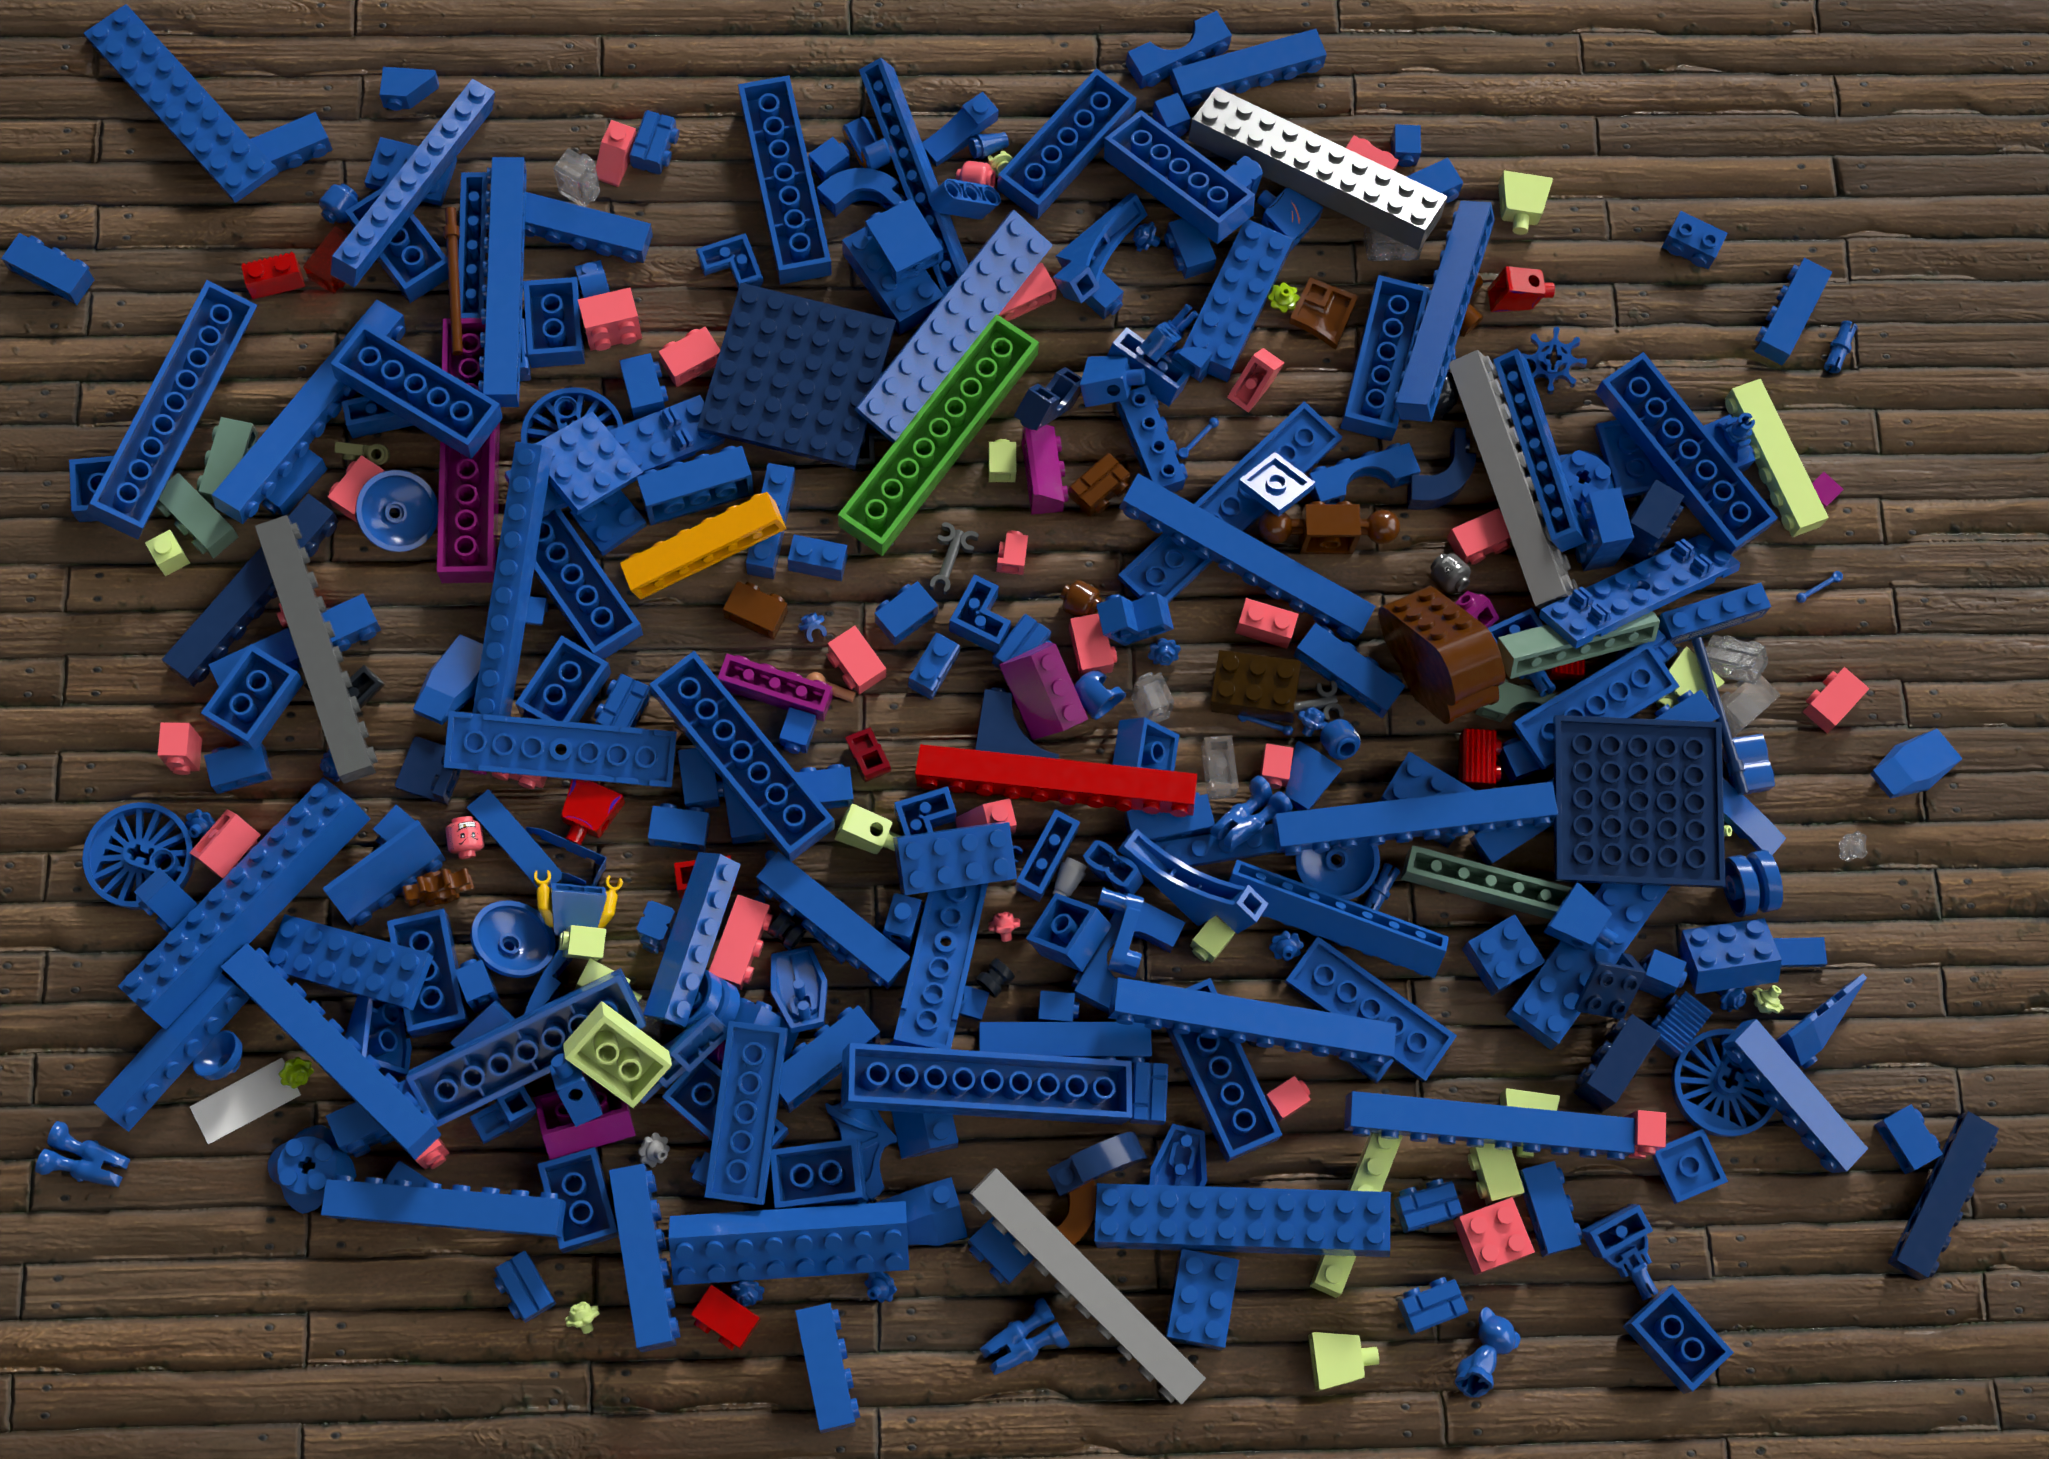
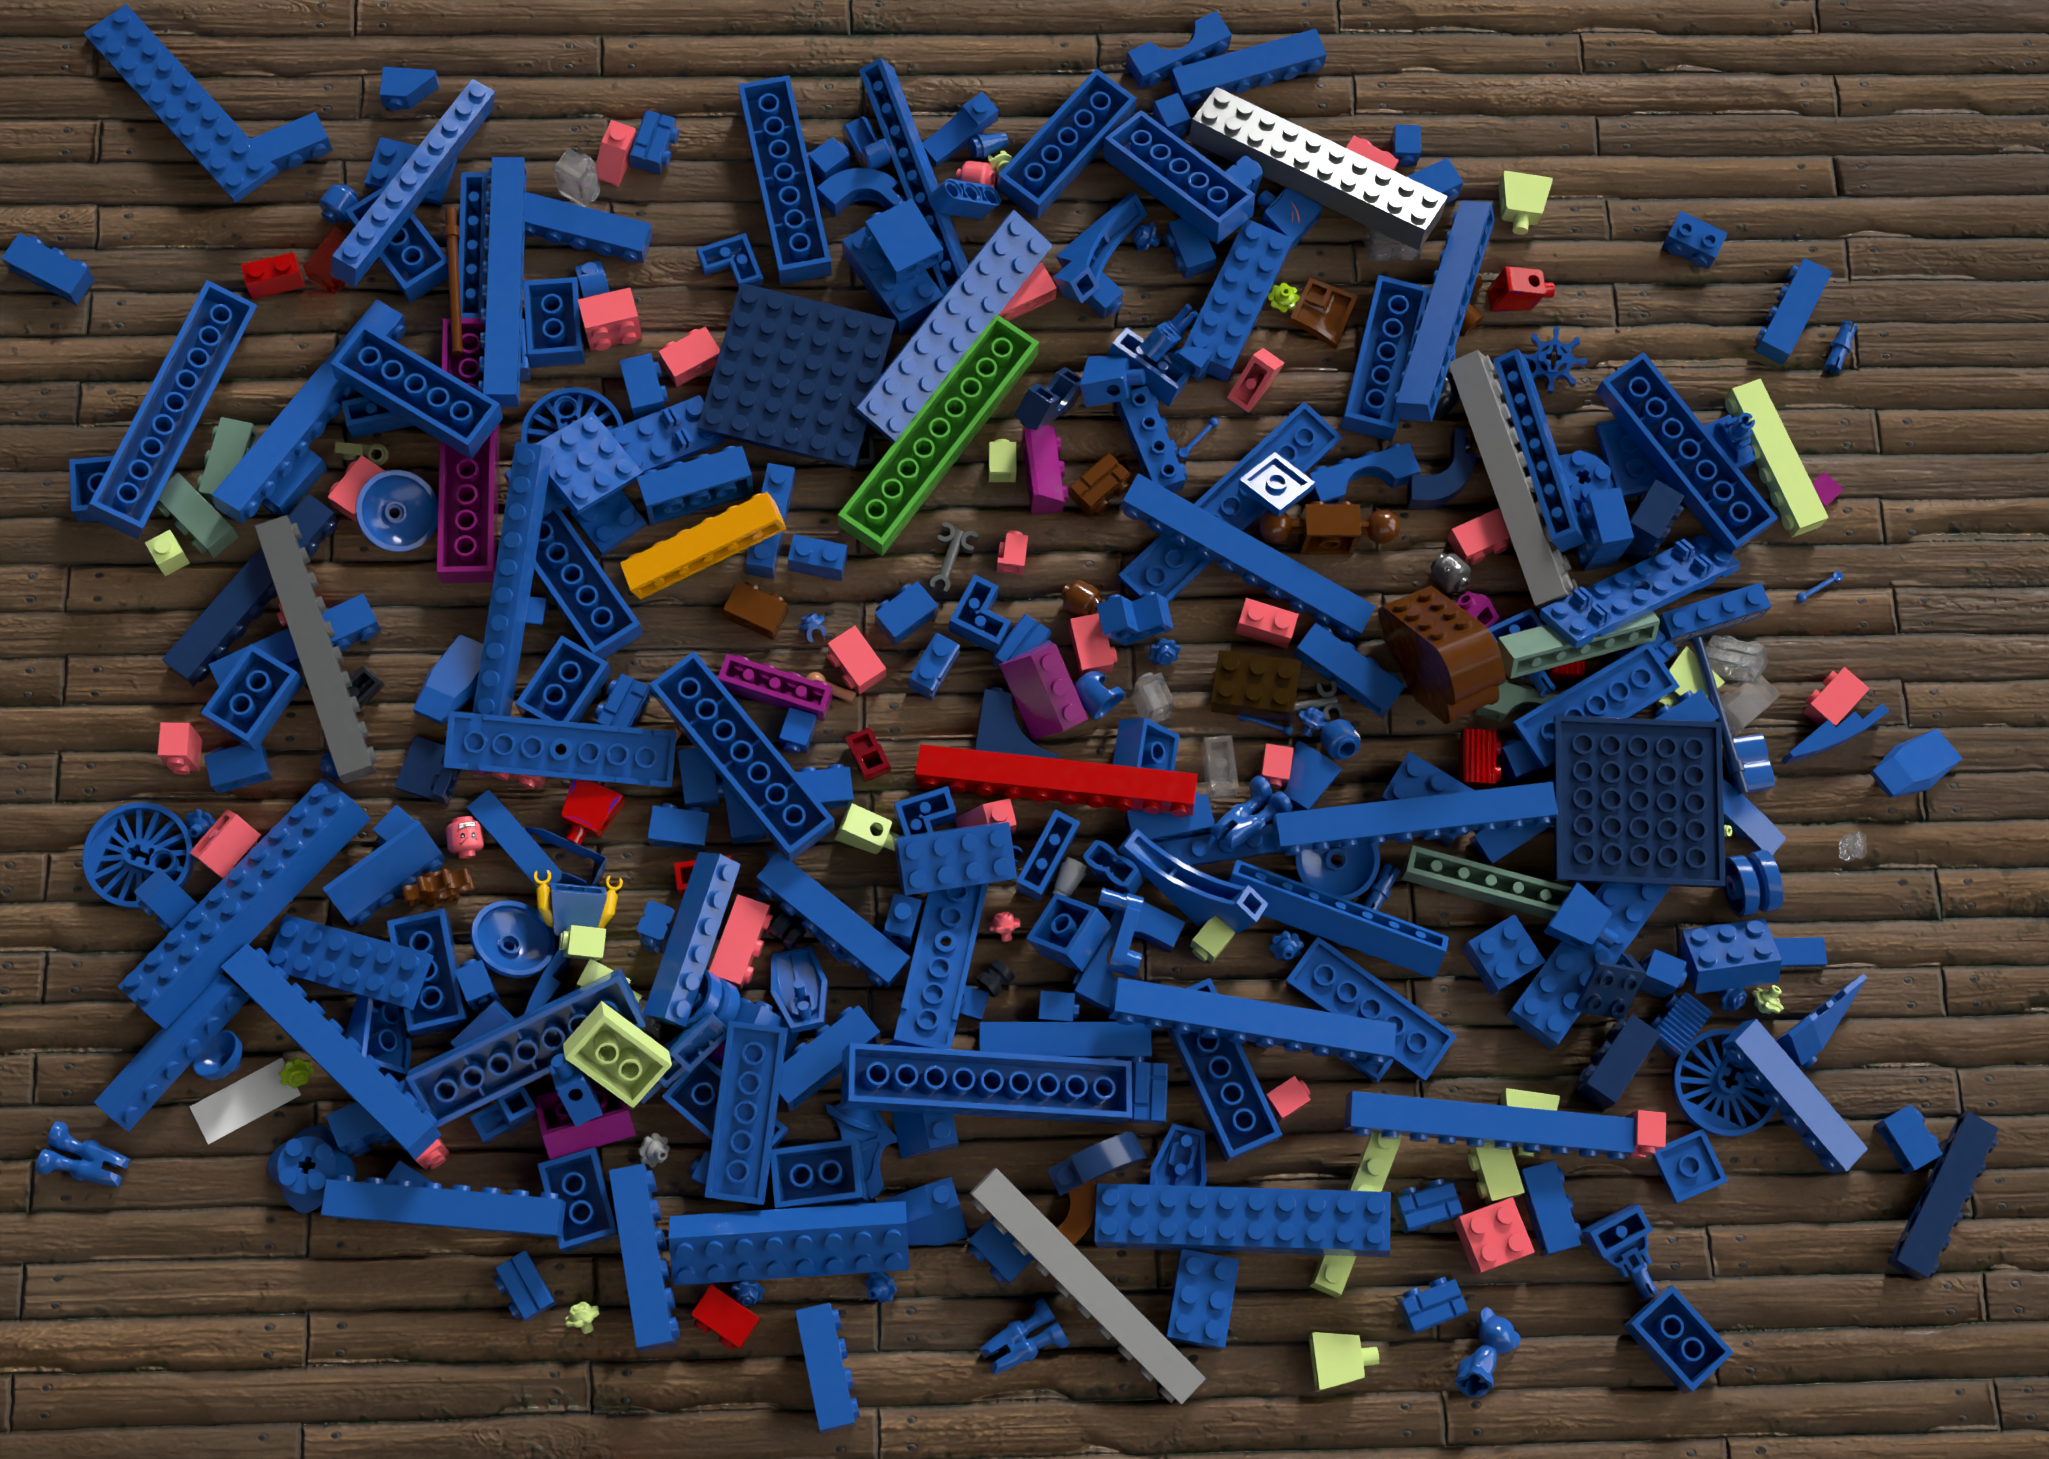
none -> blue slope [1782,703,1889,764]

